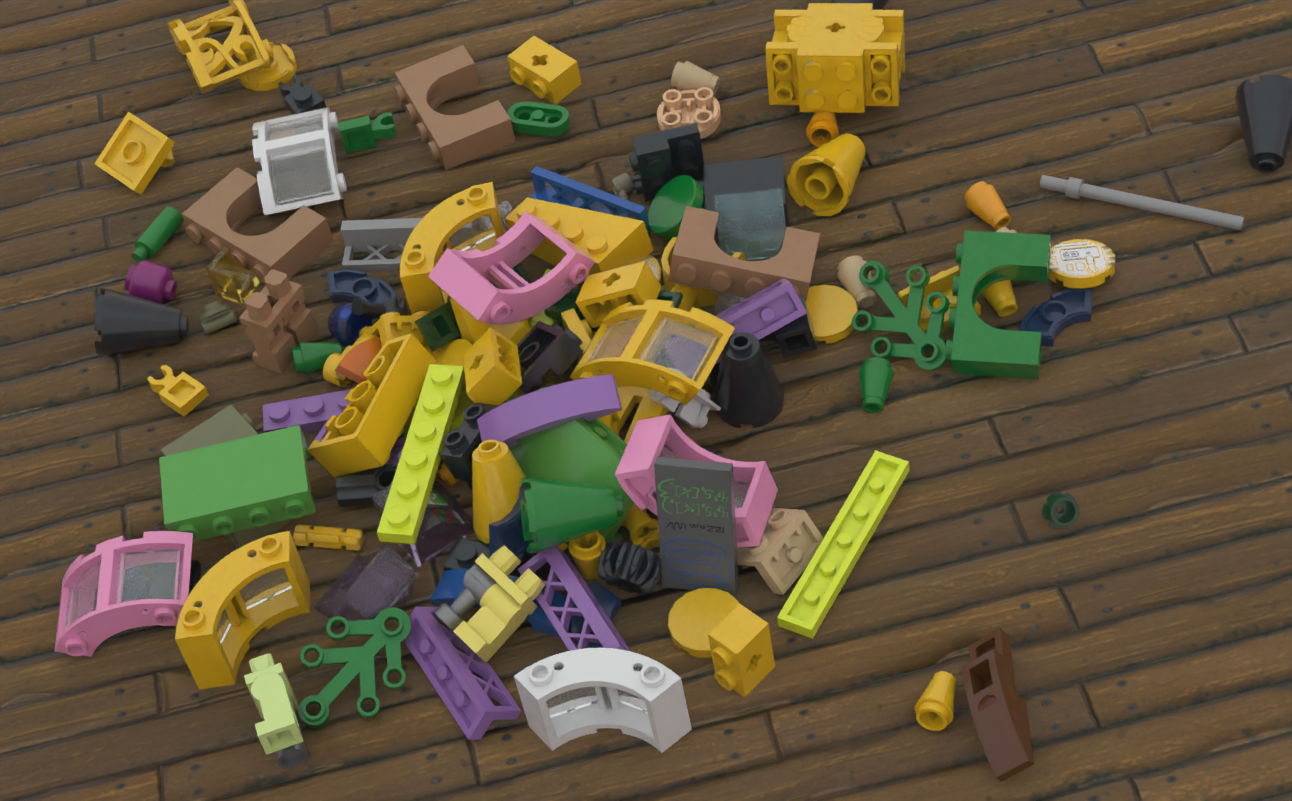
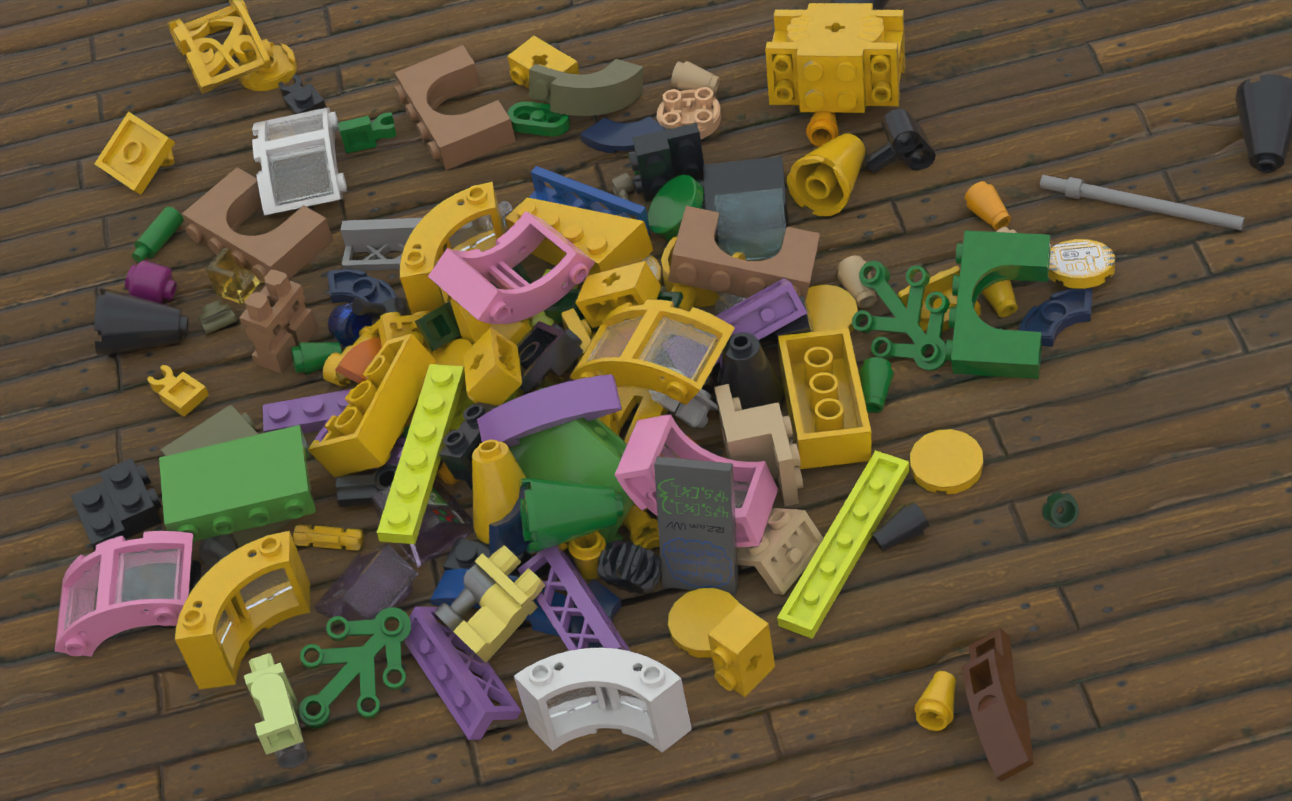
none -> black plate [71,458,162,551]
none -> dark grey plate [199,535,235,567]
none -> olive arch [529,59,644,116]
none -> dark blue tile [580,116,667,154]
none -> tan bracket [714,384,804,507]
none -> yellow brick [778,328,871,469]
none -> black beam [864,109,936,173]
none -> black cone [871,502,930,552]
none -> yellow tile [910,429,983,494]

